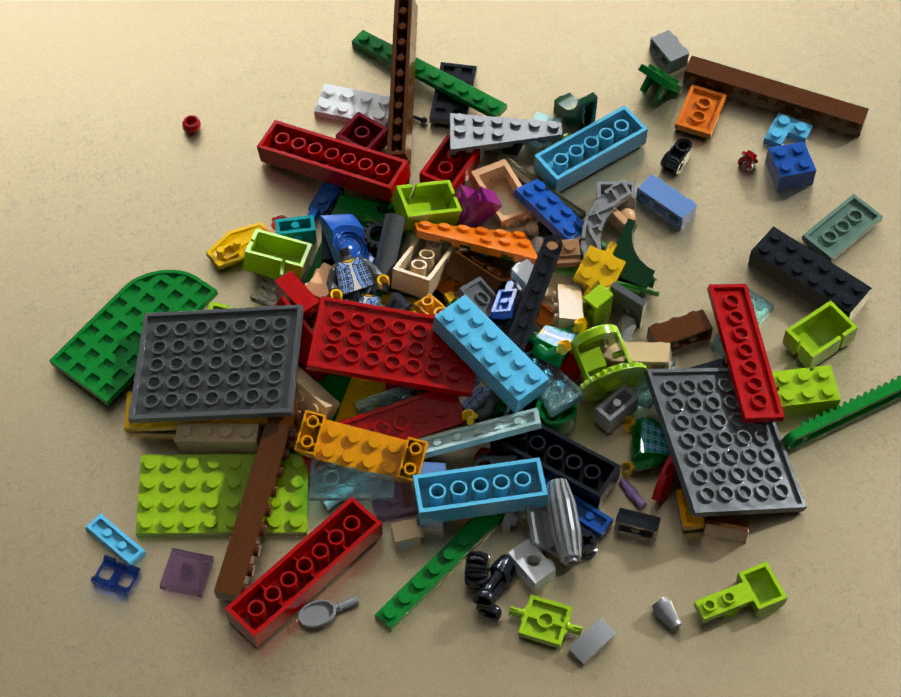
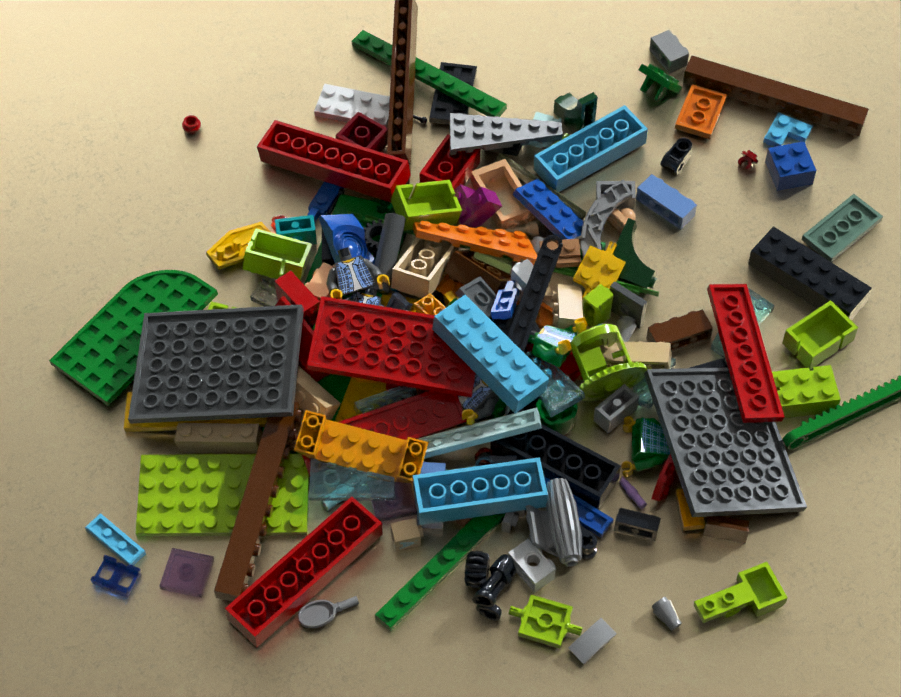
none -> yellowish green tile [474,252,512,273]

